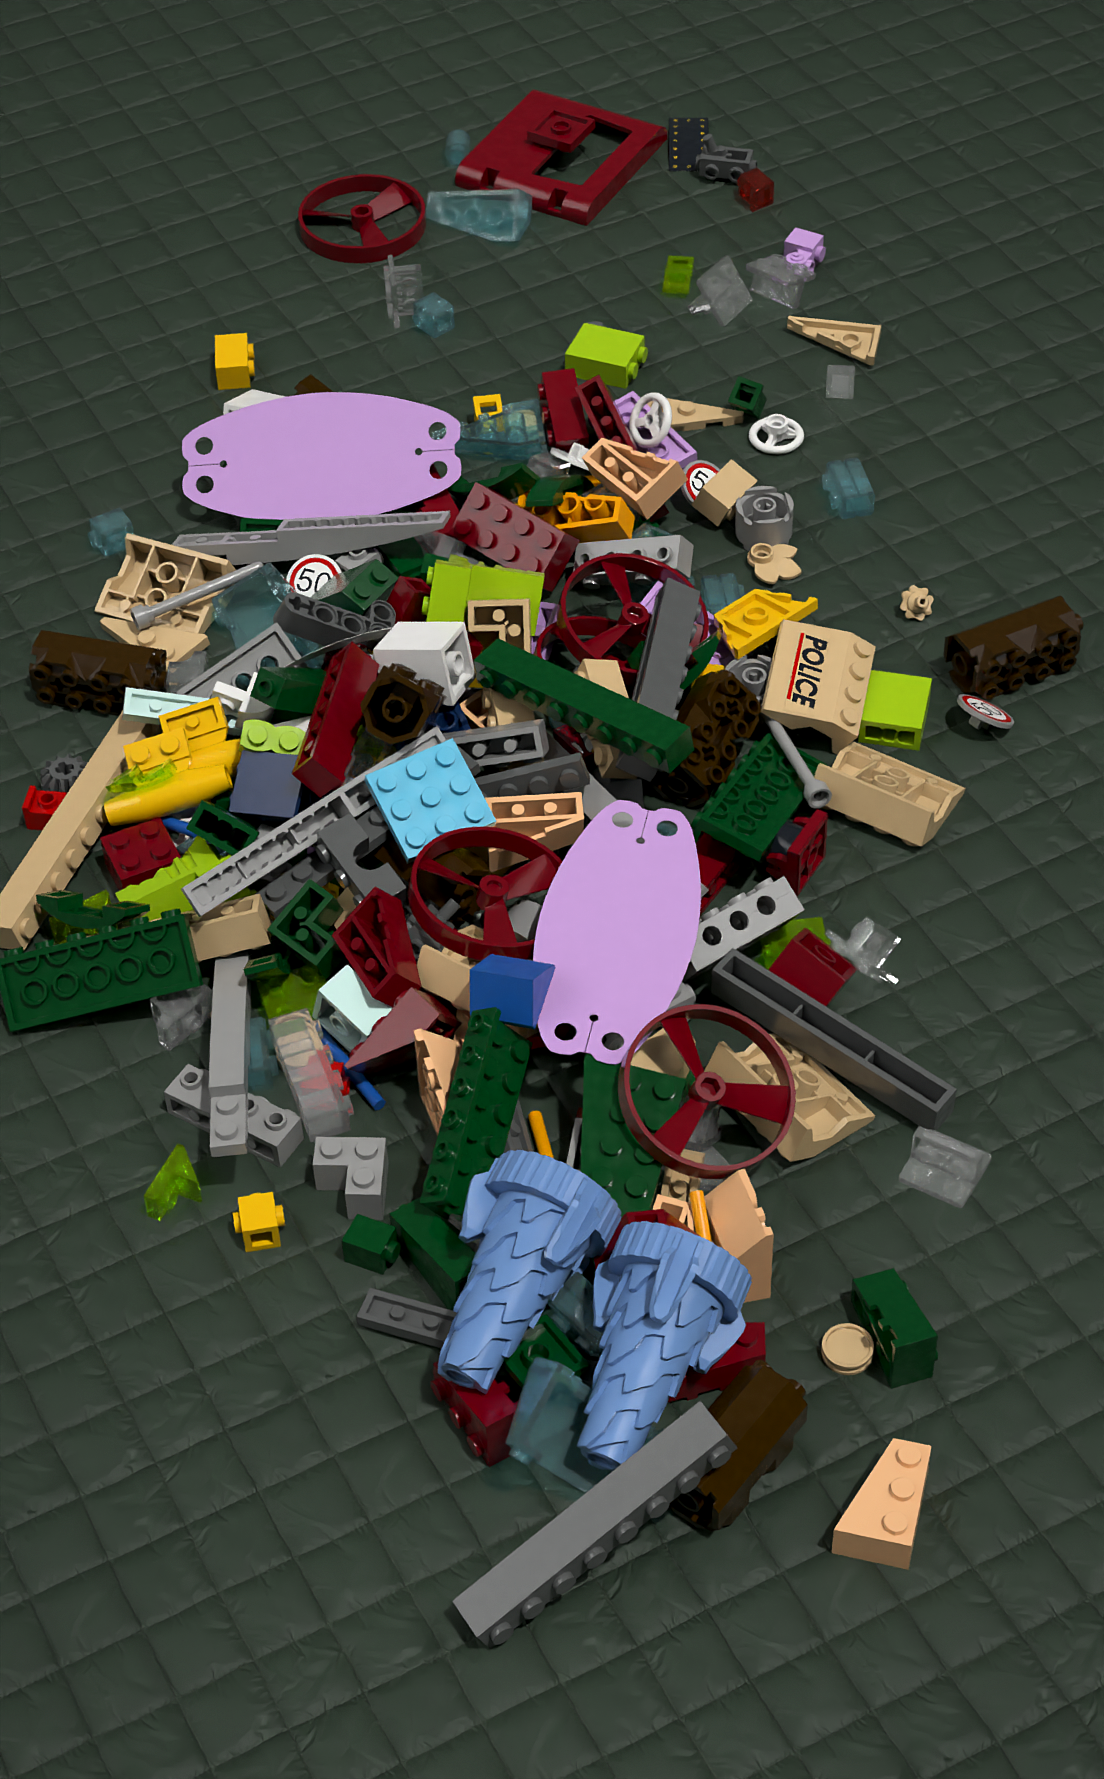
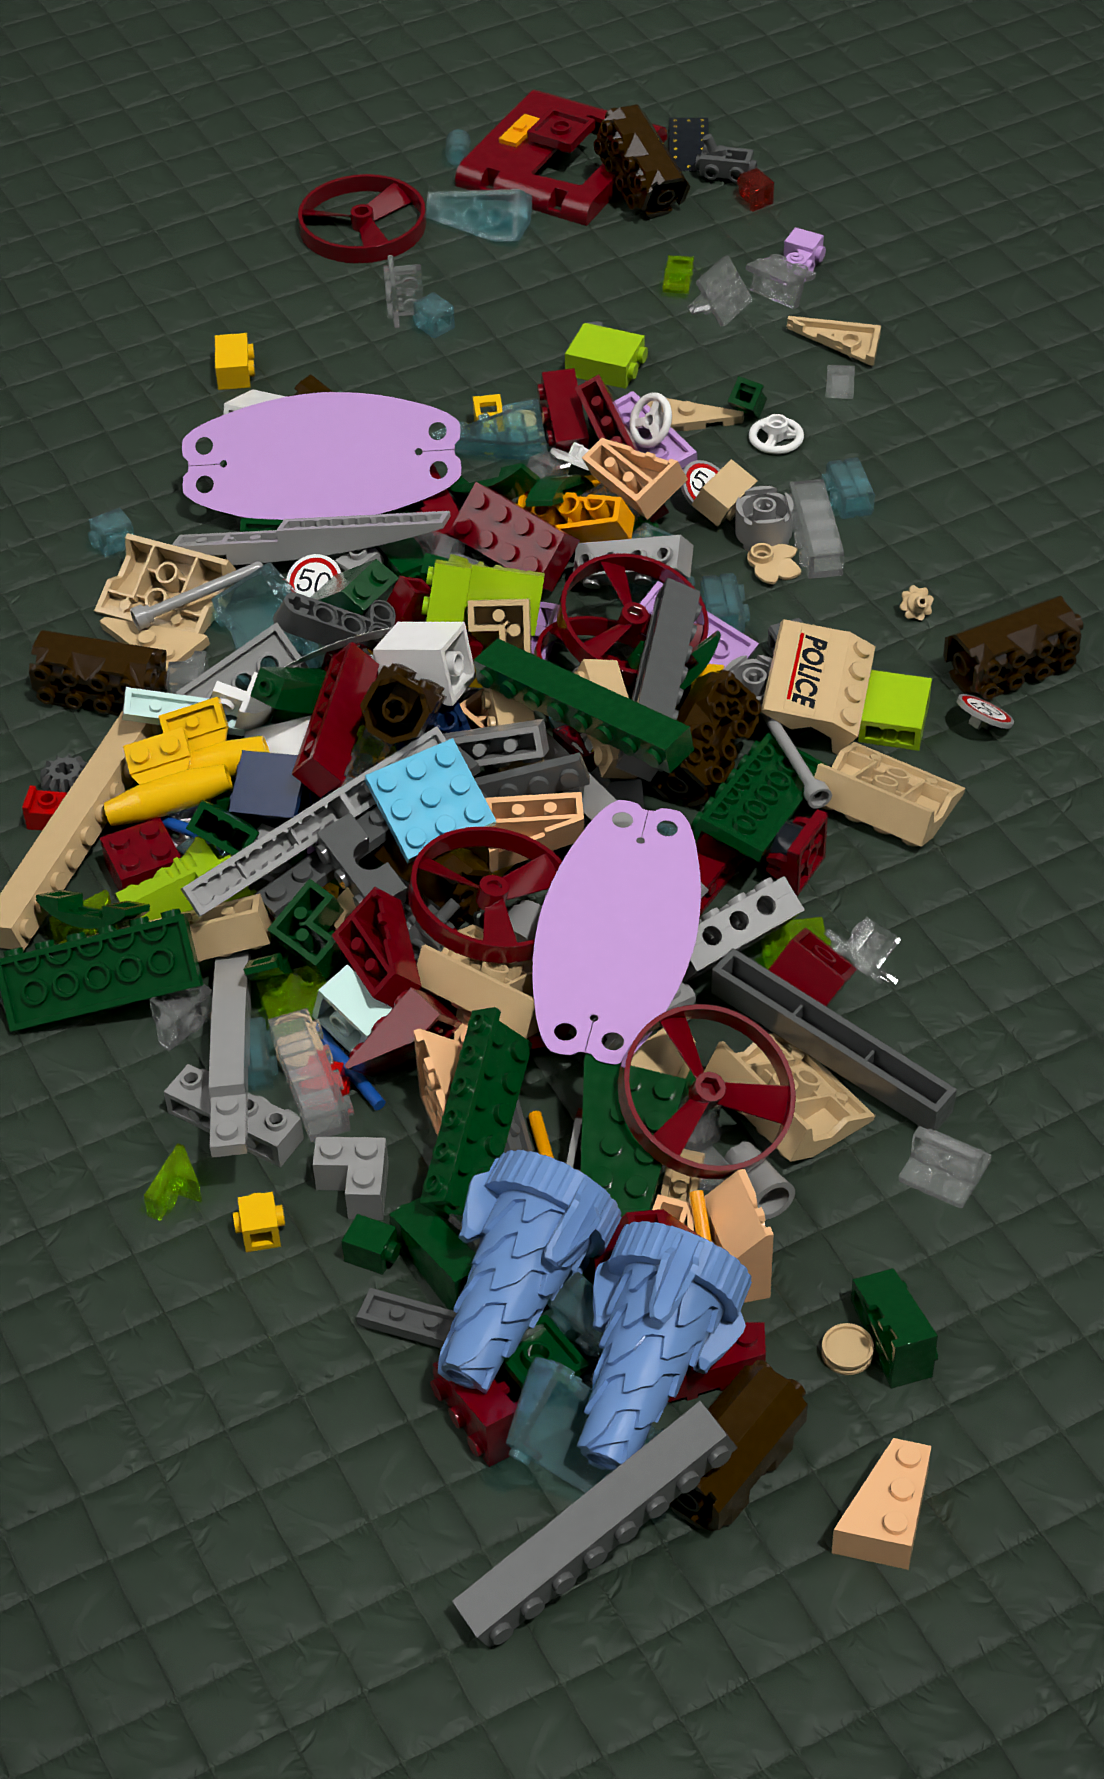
clear neon green slope [106,758,177,793] -> none
lime brick [239,719,306,755] -> none
blue slope [470,954,556,1029] -> none
yellow wing [714,589,818,659] -> none
none -> light orange piece [499,114,540,148]
none -> dark brown brick [594,104,691,217]
none -> light grey plant [724,1142,795,1220]
none -> clear brick [789,479,844,579]

